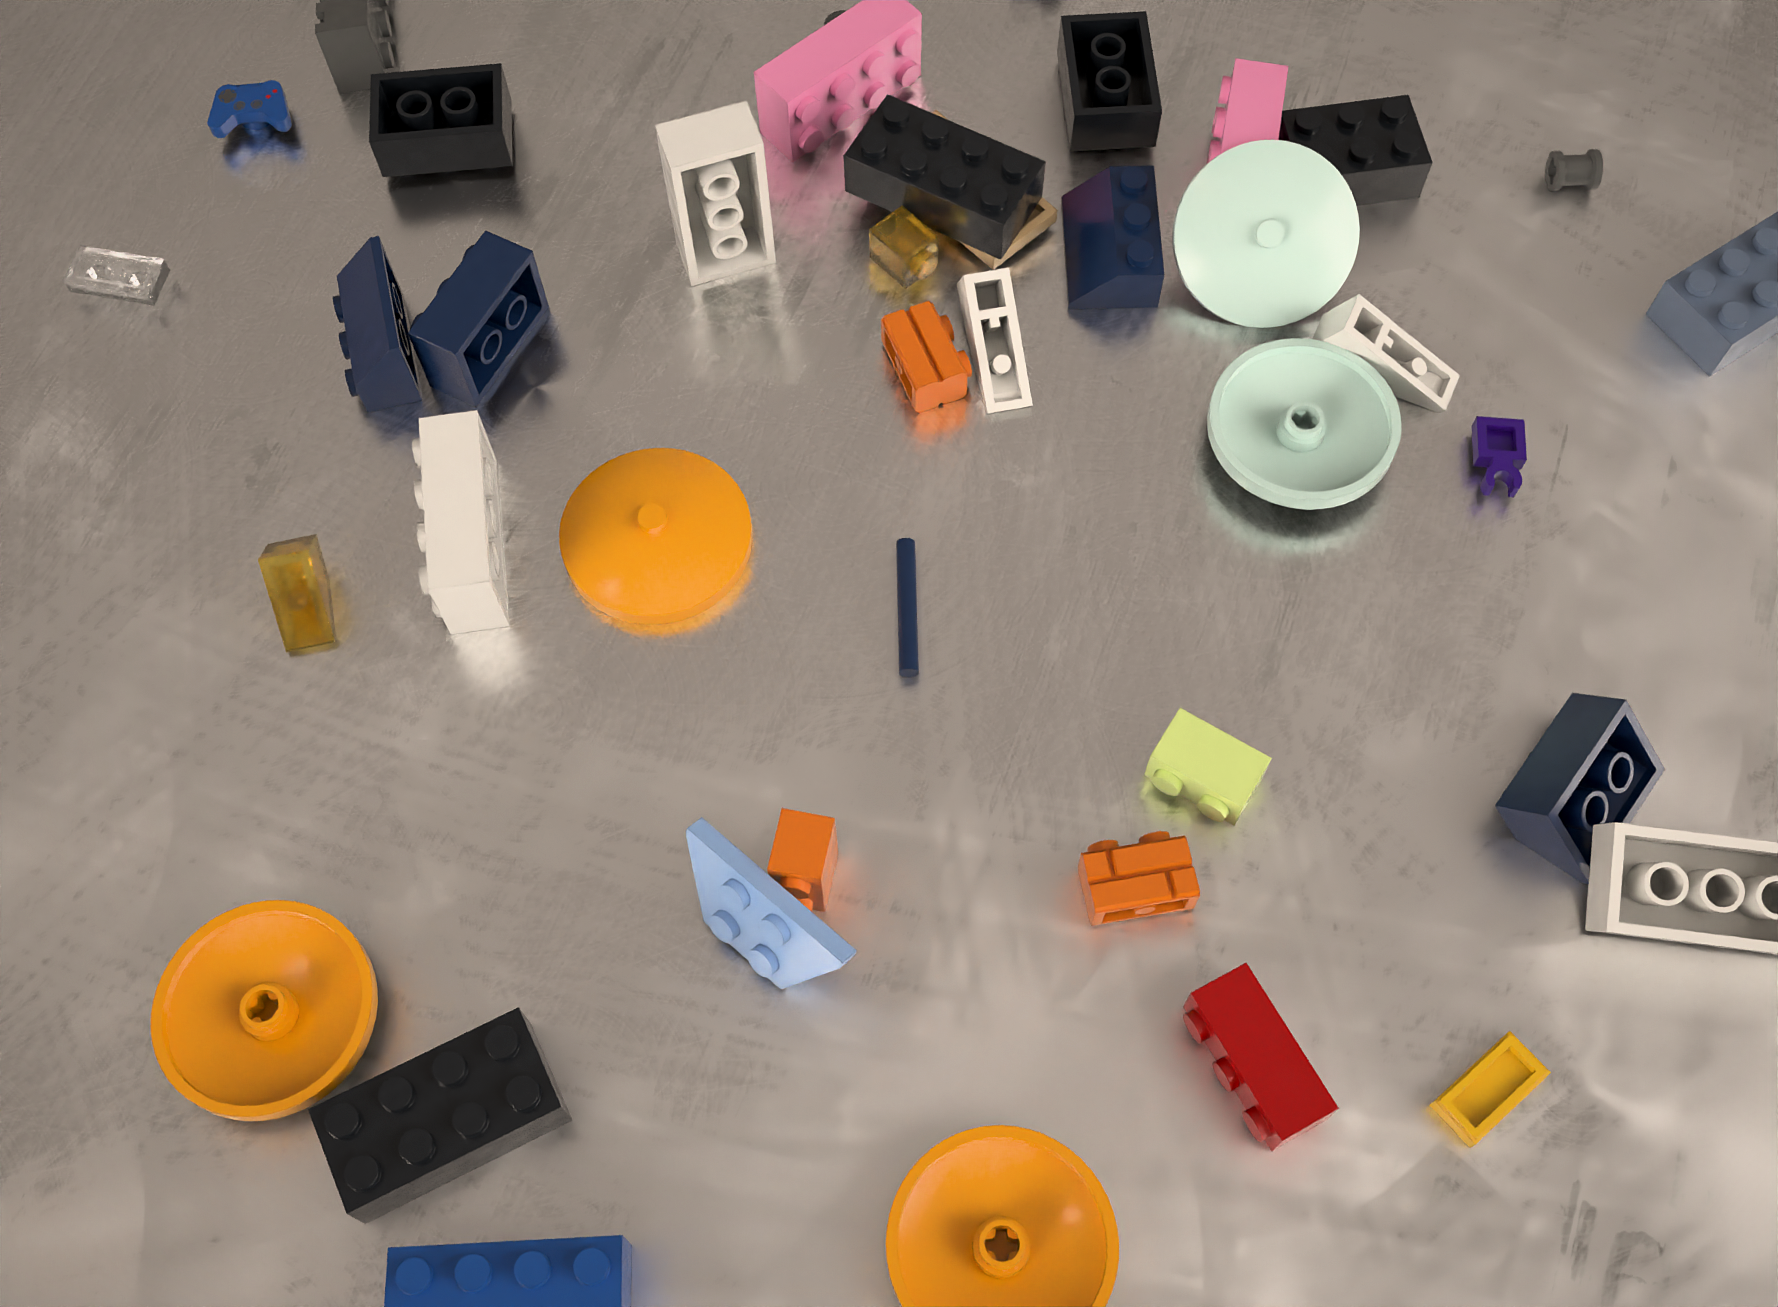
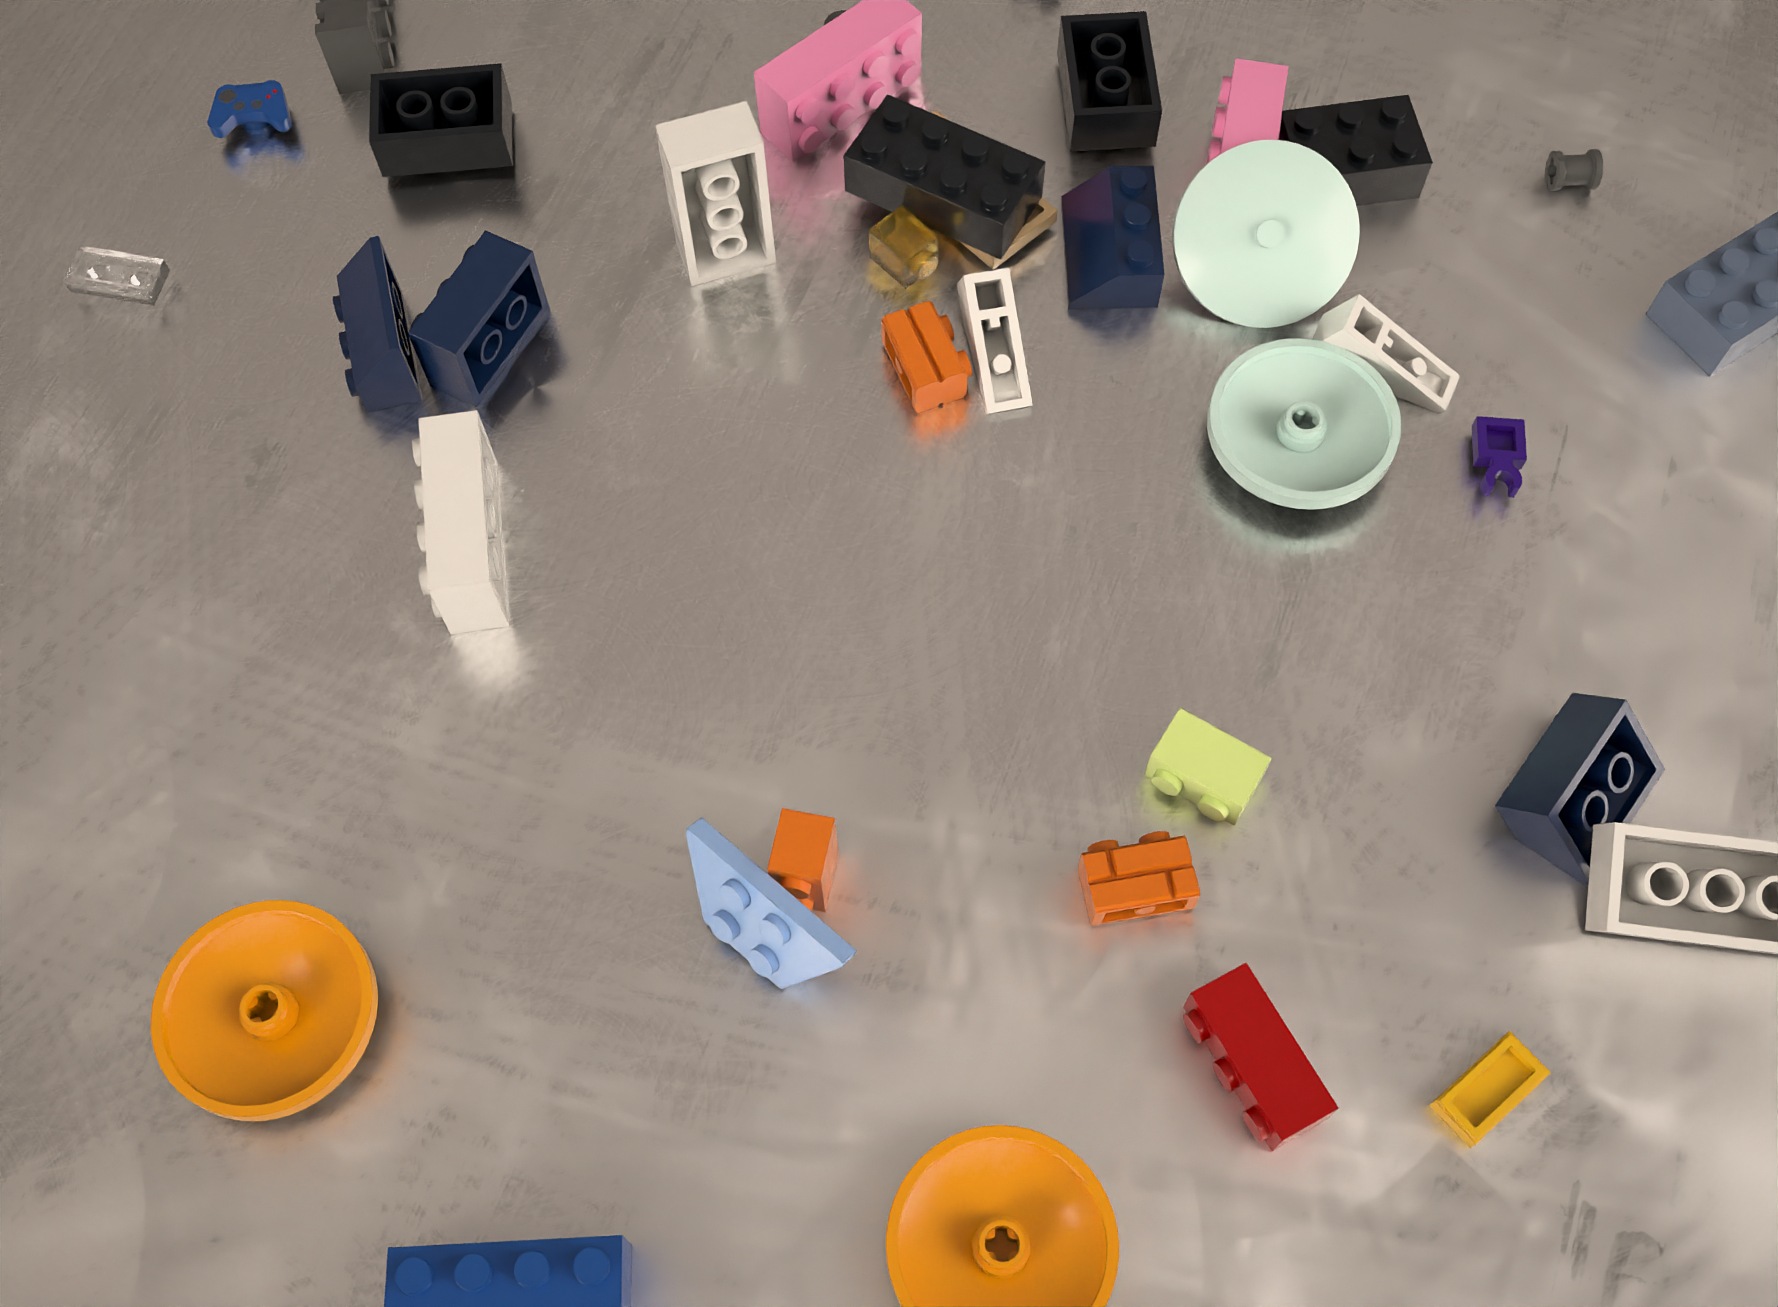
clear yellow slope [258,534,336,652] -> none
black brick [308,1007,572,1224] -> none
light orange dish [559,448,753,625] -> none
dark blue bar [896,538,919,677] -> none

